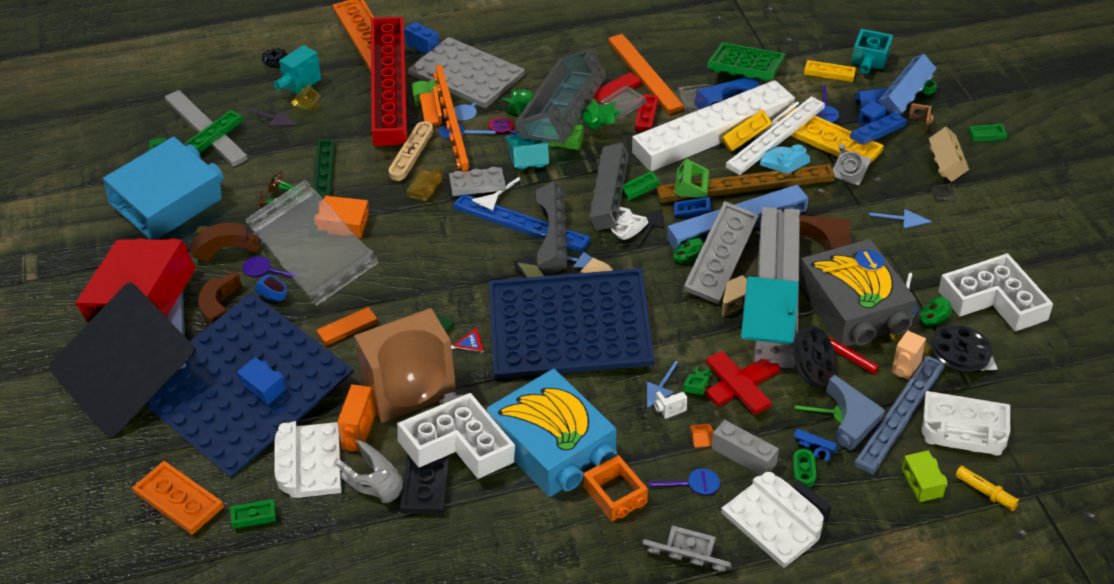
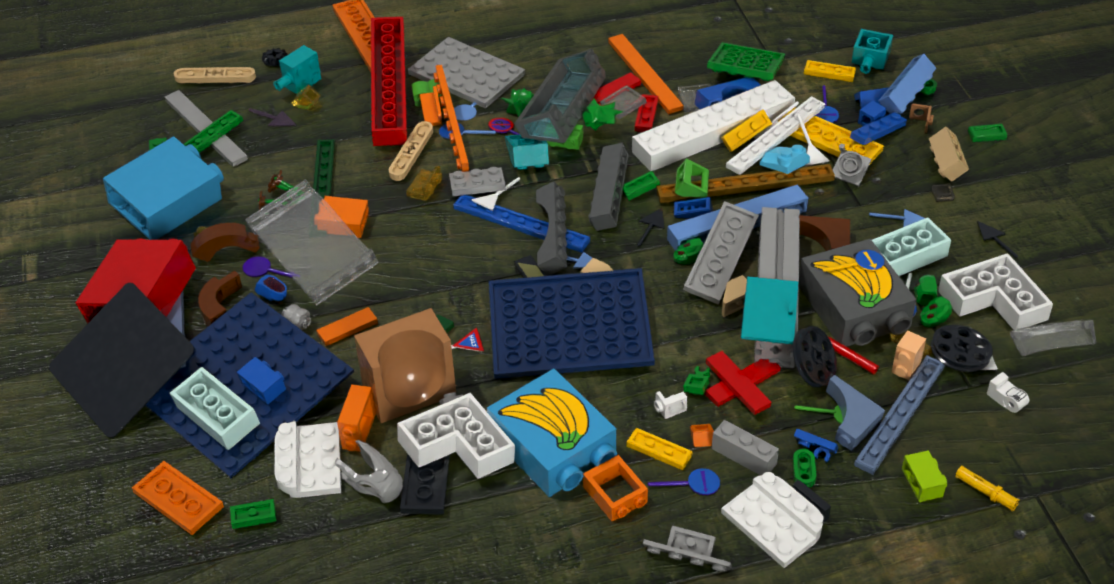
blue brick [404,22,440,54] -> none
white brick [611,207,649,240] -> none
medium blue piece [647,361,678,408] -> none
white plate [922,391,1010,455] -> none
none -> light aqua brick [170,367,260,450]
none -> tan piece [174,67,256,84]
none -> light grey piece [281,304,311,330]
none -> yellow tile [626,428,692,470]
none -> white piece [797,113,830,167]
none -> light aqua brick [872,218,951,276]
none -> green rock [914,275,937,305]
none -> black piece [977,221,1018,258]
none -> white leg [987,372,1029,413]
none -> clear windscreen [1010,320,1096,356]

